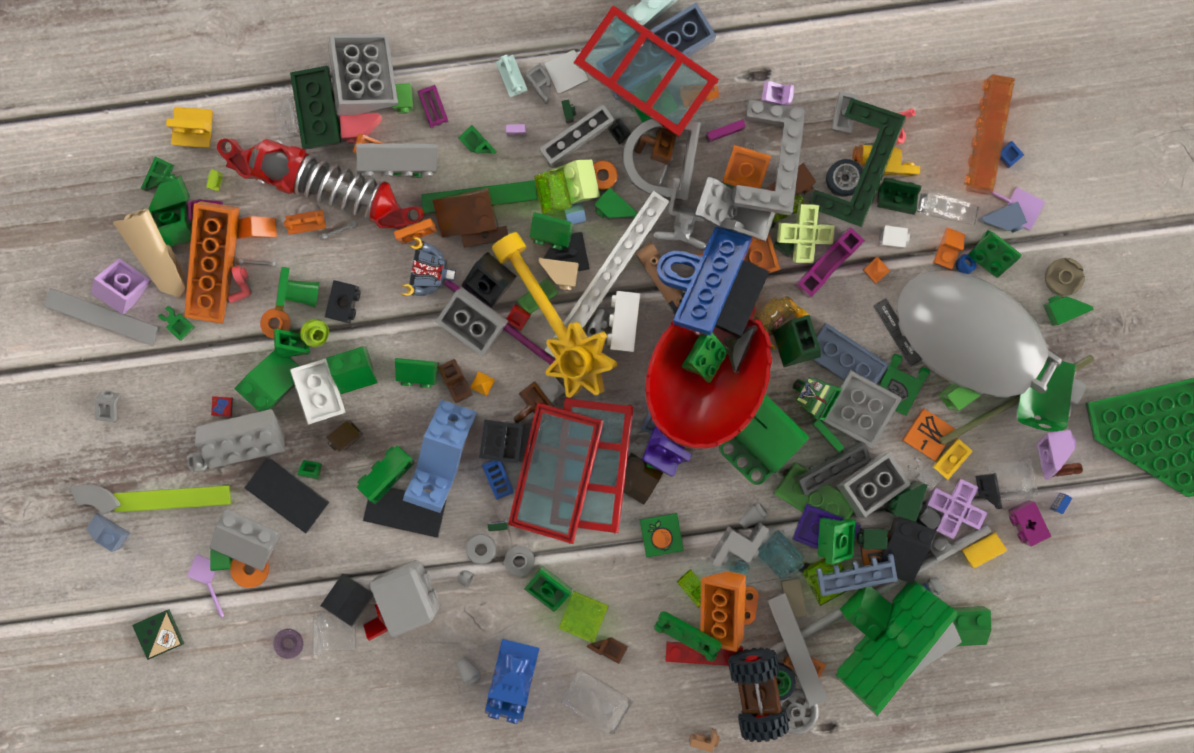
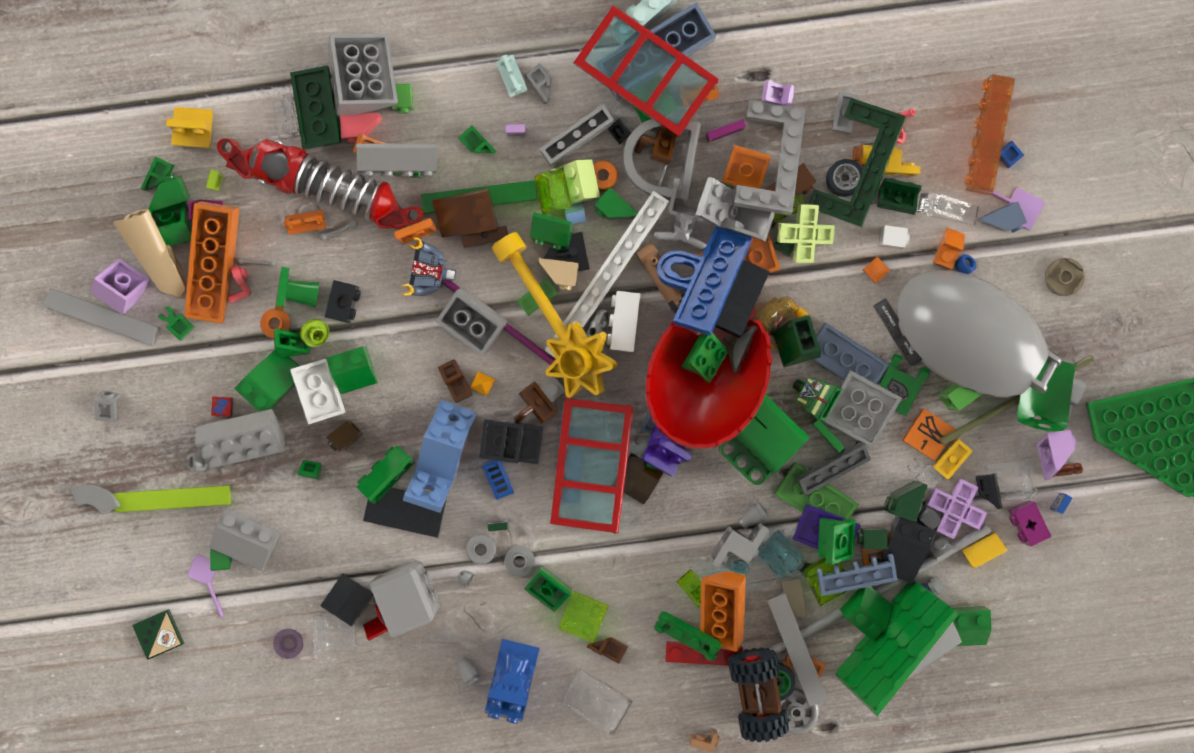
sand blue slope [87,513,130,552] -> none
orange tile [230,559,270,588] -> none
orange slope [237,216,277,239] -> none
black tile [244,457,330,534] -> none
green slope [395,358,439,388] -> none
magenta tile [417,85,449,128] -> none
black slope [461,252,517,309] -> none
red tile [506,304,532,331] -> none
clear light blue door [508,403,604,544] -> none
white sticker [545,50,588,93] -> none
dark green plate [561,99,576,123] -> none
green tile [639,513,684,558] -> none
orange plate [744,585,759,625] -> none
magenta arch [794,228,865,298] -> none
light grey brick [836,452,911,517] -> none
green bracket [968,230,1022,278] -> none
green slope [1043,295,1094,326] -> none

